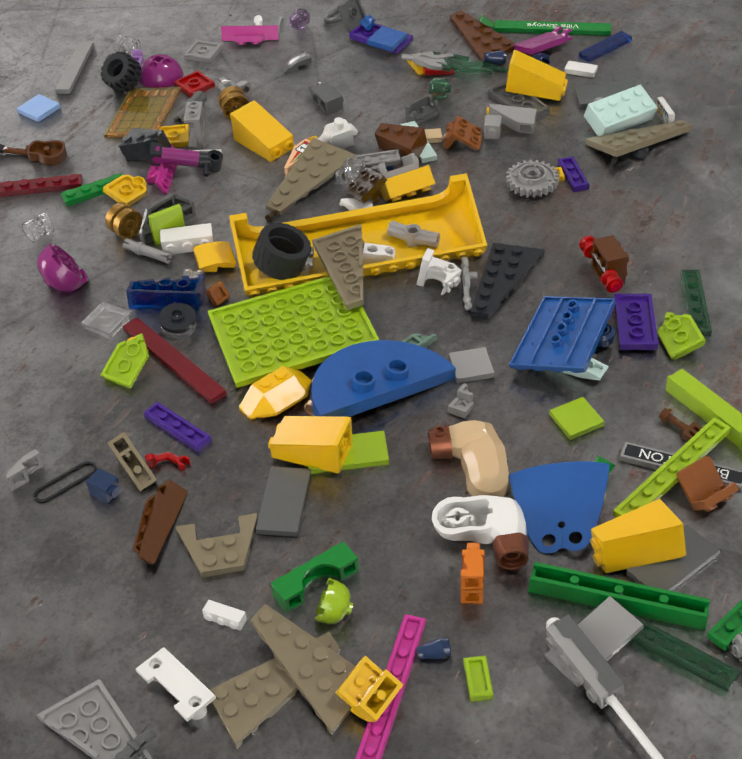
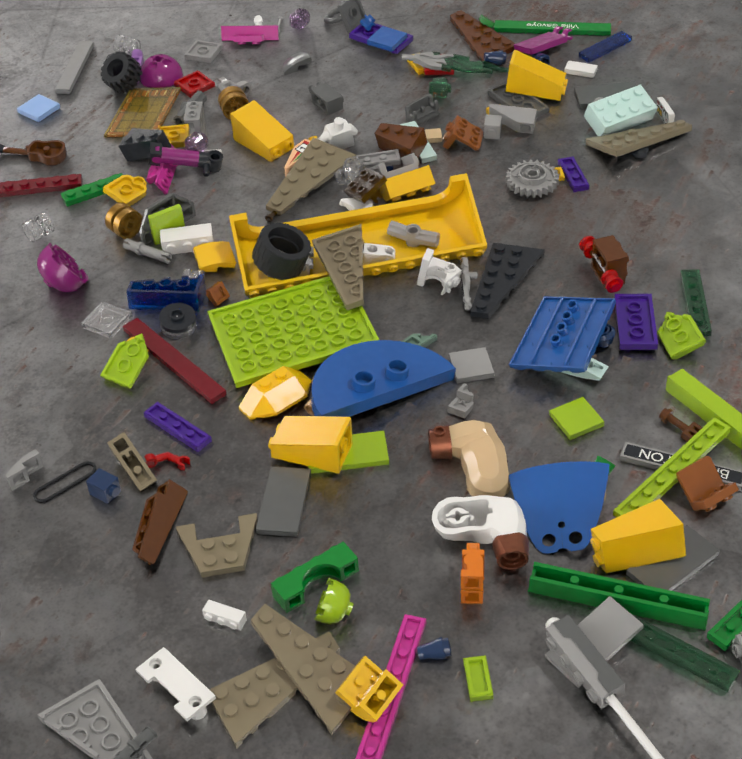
none -> clear purple head [184,132,208,152]

